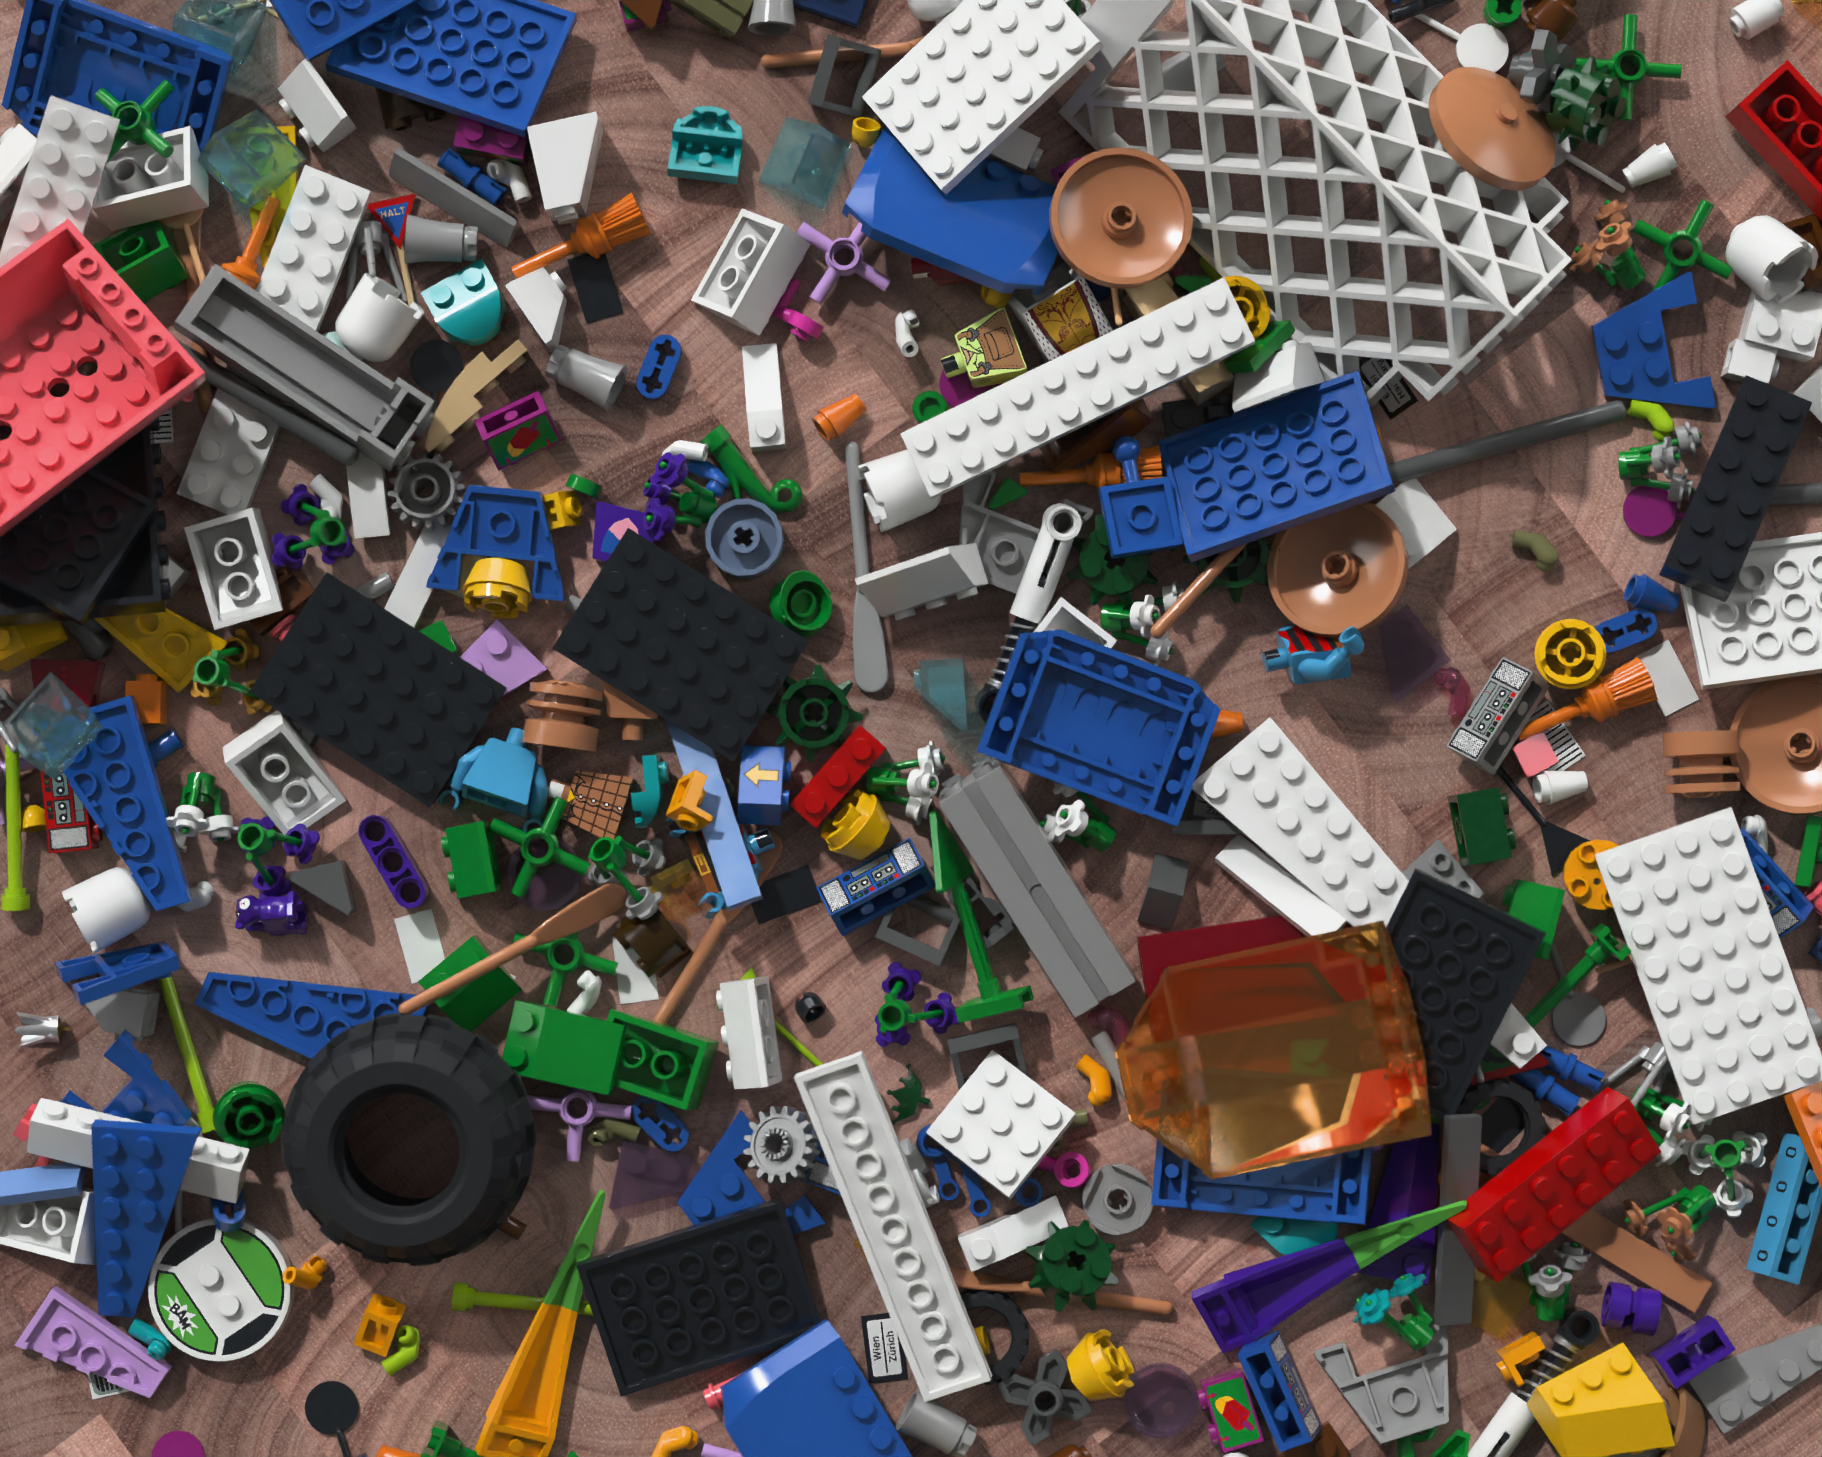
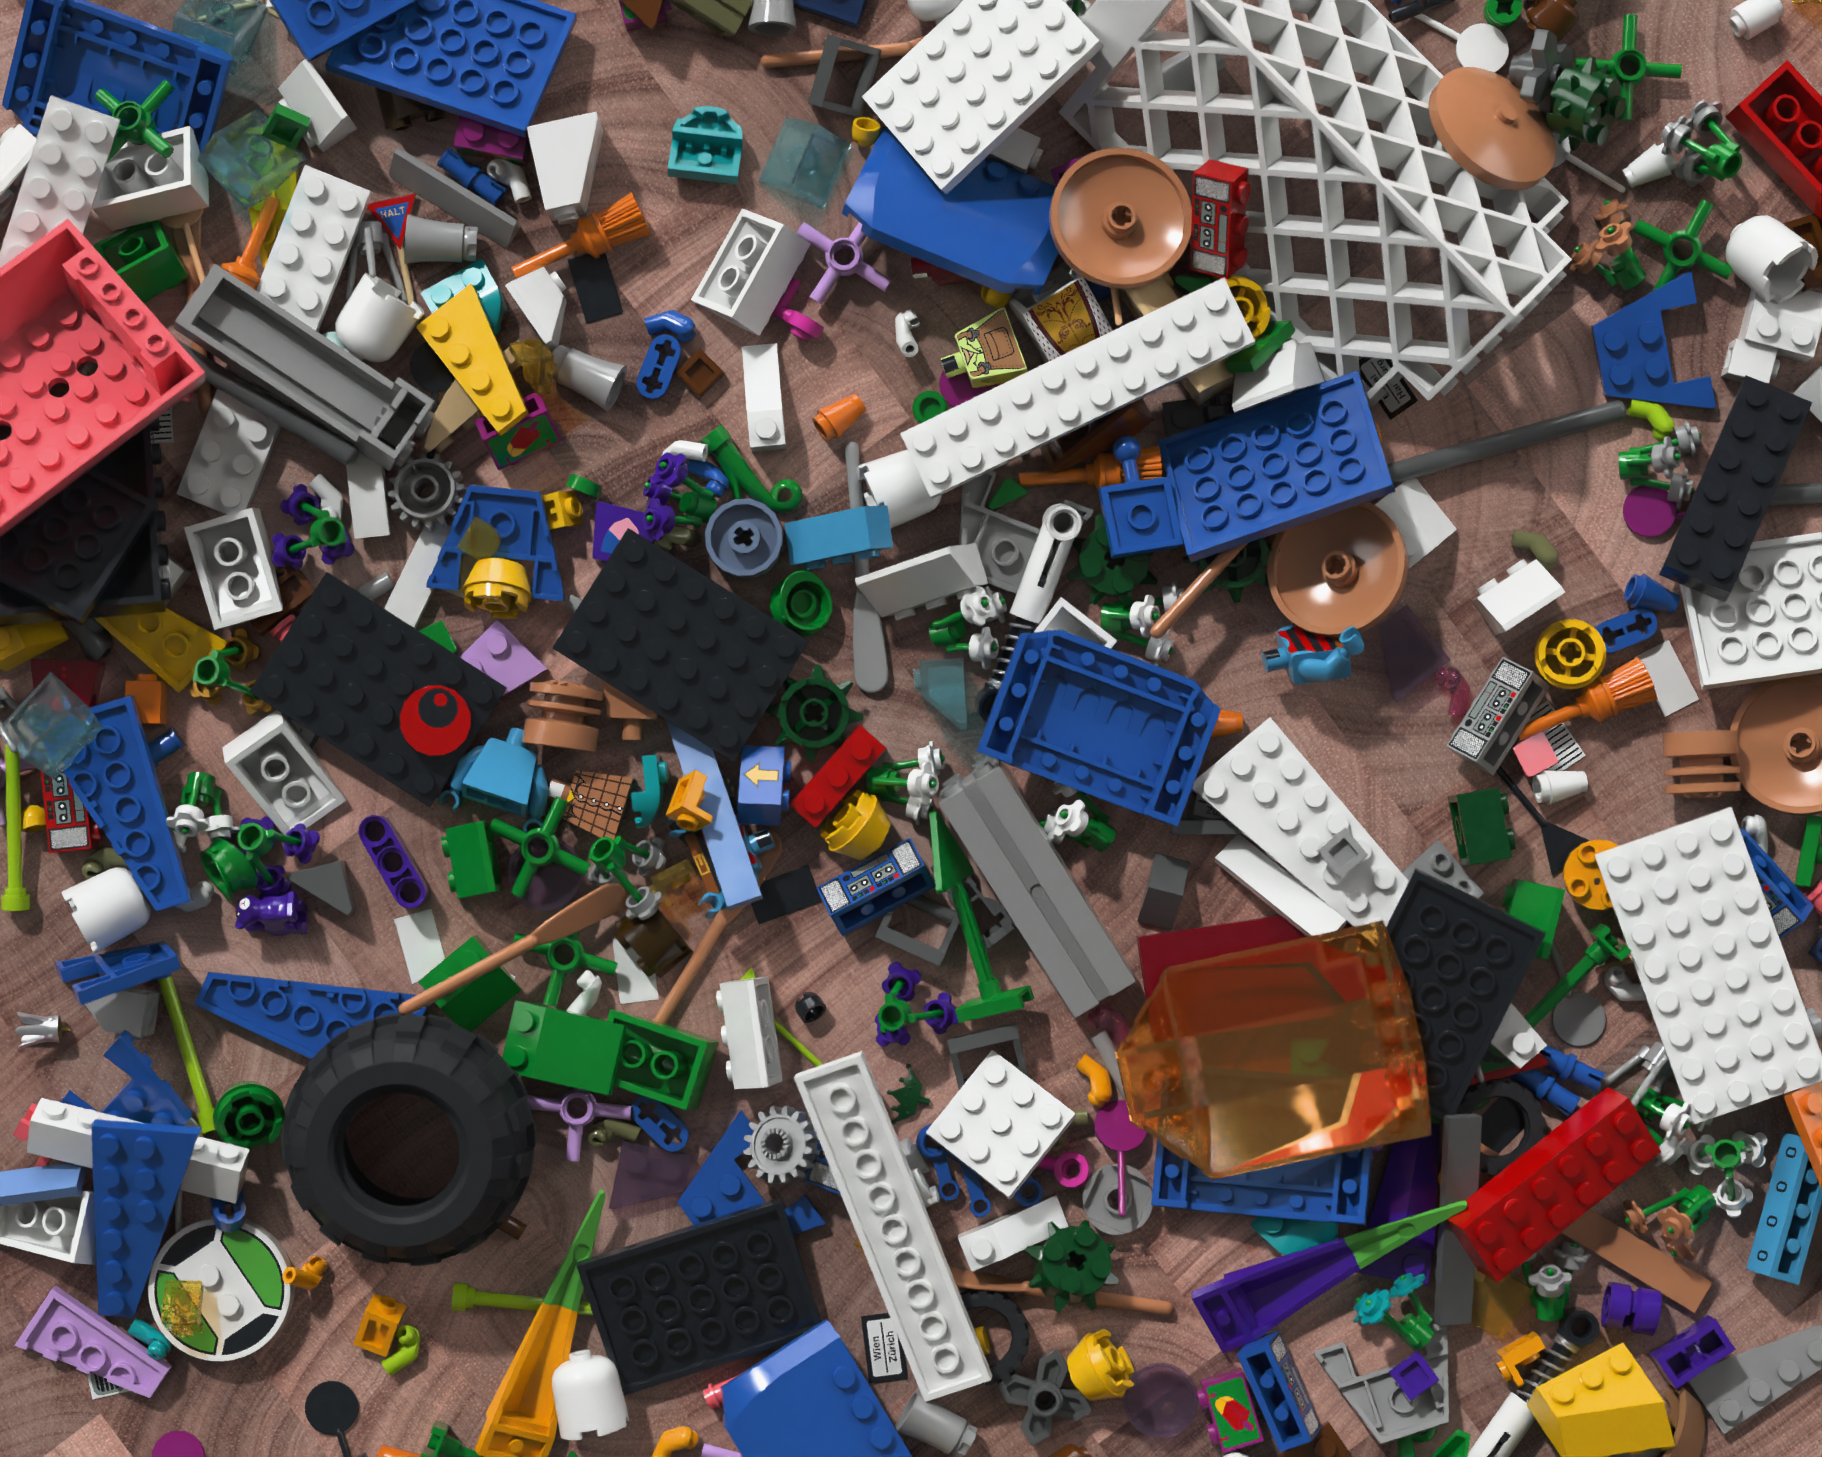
none -> olive arm [82,846,128,879]
none -> clear yellow bracket [161,1280,204,1337]
none -> green piece [200,838,258,902]
none -> green plate [261,103,310,150]
none -> red tile [400,685,471,756]
none -> yellow wing [416,283,529,436]
none -> clear yellow tile [457,517,501,559]
none -> clear yellow bracket [509,338,554,395]
none -> white cylinder [552,1350,630,1440]
none -> blue arm [644,310,696,343]
none -> olive arm [654,527,700,552]
none -> reddish brown tile [675,348,725,399]
none -> dark azure brick [784,505,893,571]
none -> white plant [929,586,1007,669]
none -> magenta piece [1094,1100,1147,1217]
none -> brick [1189,159,1251,280]
none -> light grey tile [1317,828,1368,878]
none -> dark purple plate [1388,1351,1439,1402]
none -> white slope [1472,559,1565,636]
none -> white arm [1604,965,1647,1001]
none -> plant [1660,100,1742,187]

